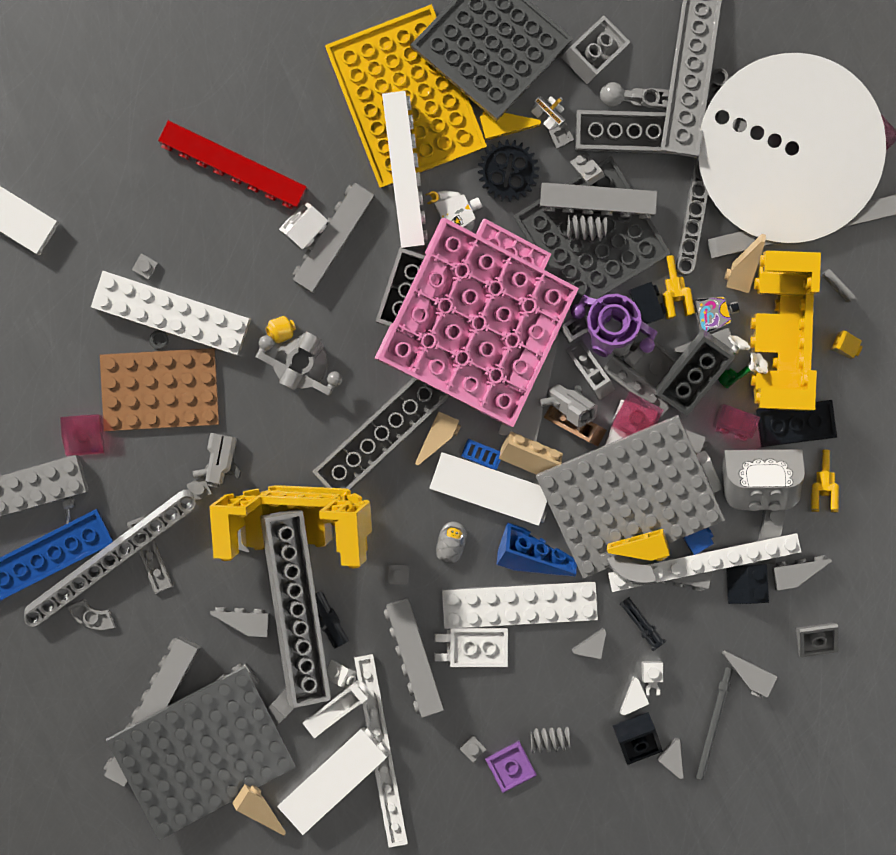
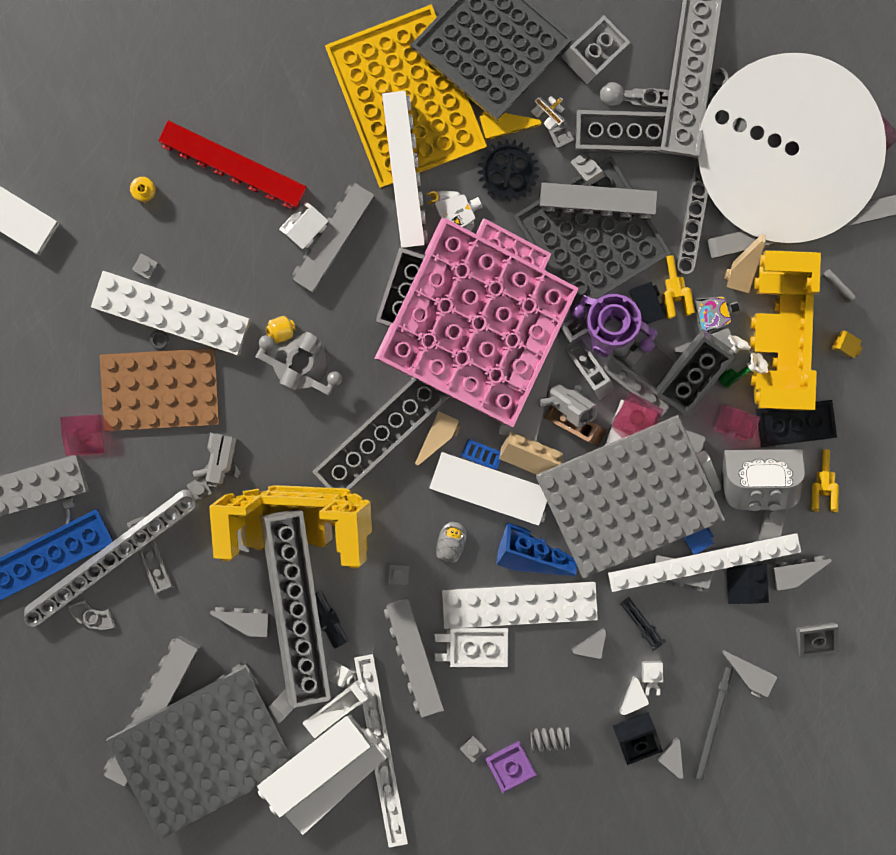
tan slope [232,784,286,836] -> none
light grey piece [567,215,607,241] -> none
yellow slope [607,529,670,561] -> none
light grey tile [607,555,657,585] -> none
none -> yellow head [130,177,156,203]
none -> white brick [257,714,374,817]

